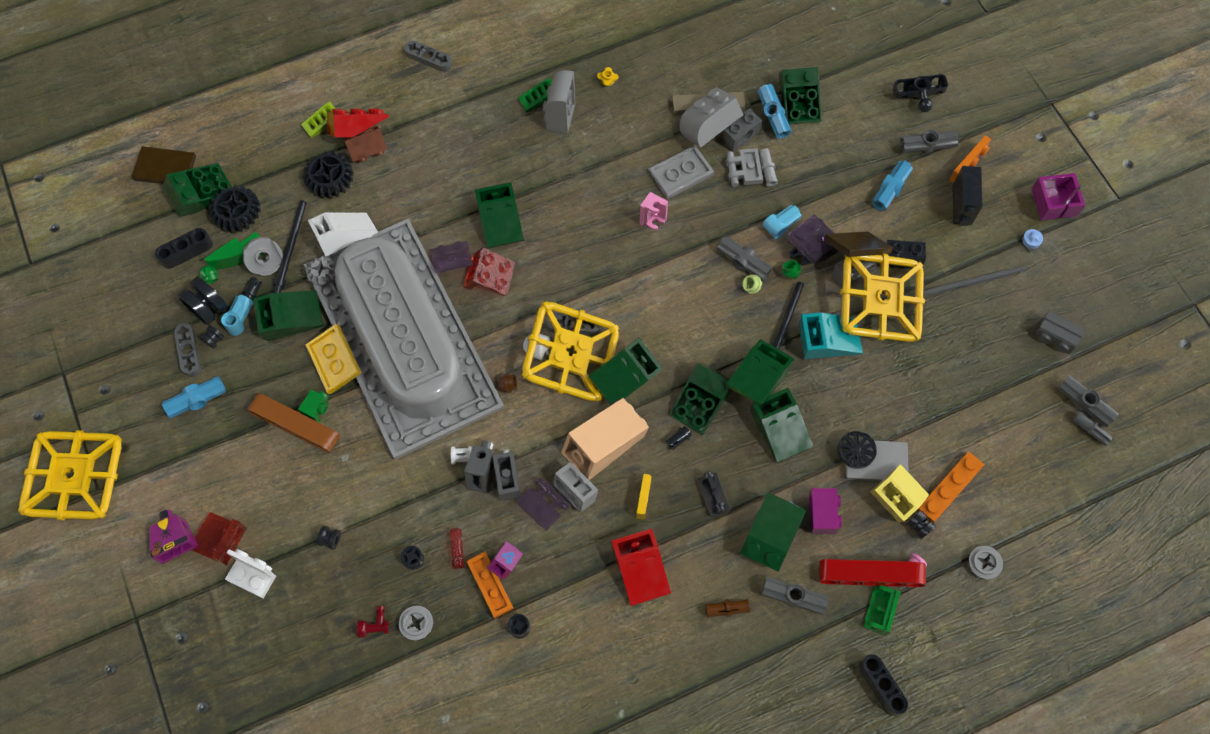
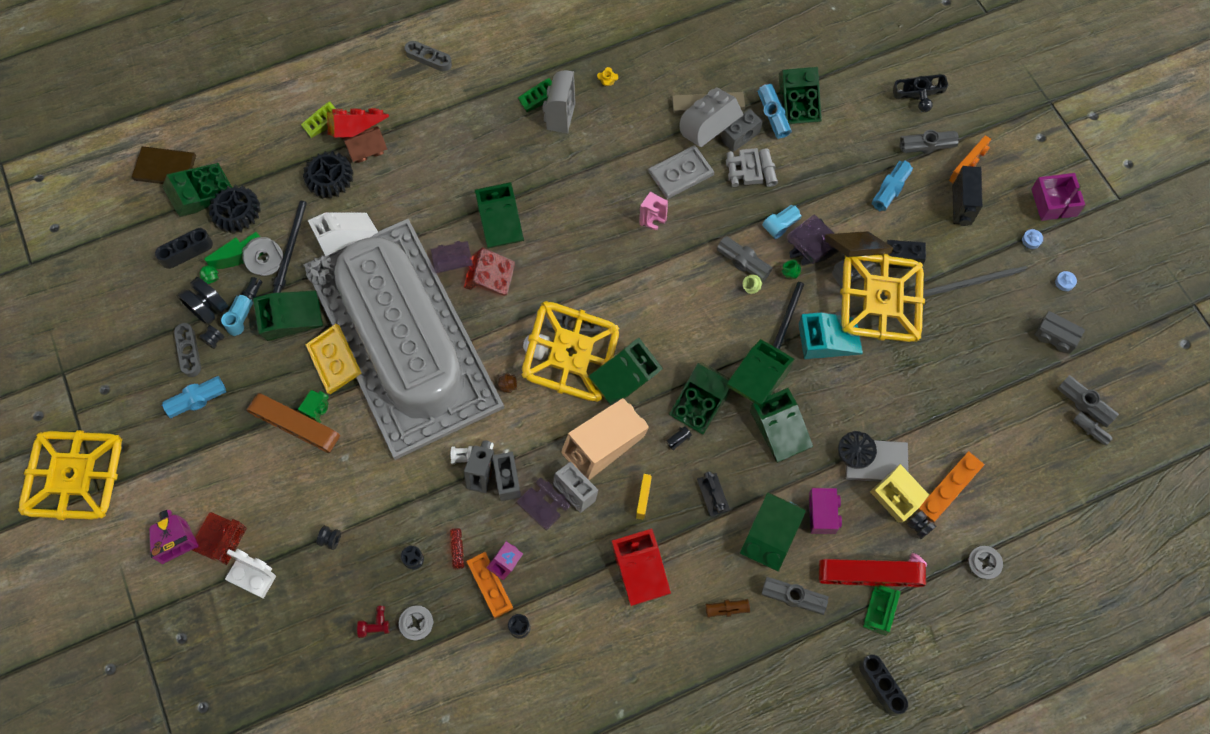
none -> light blue tile [1055,271,1077,291]

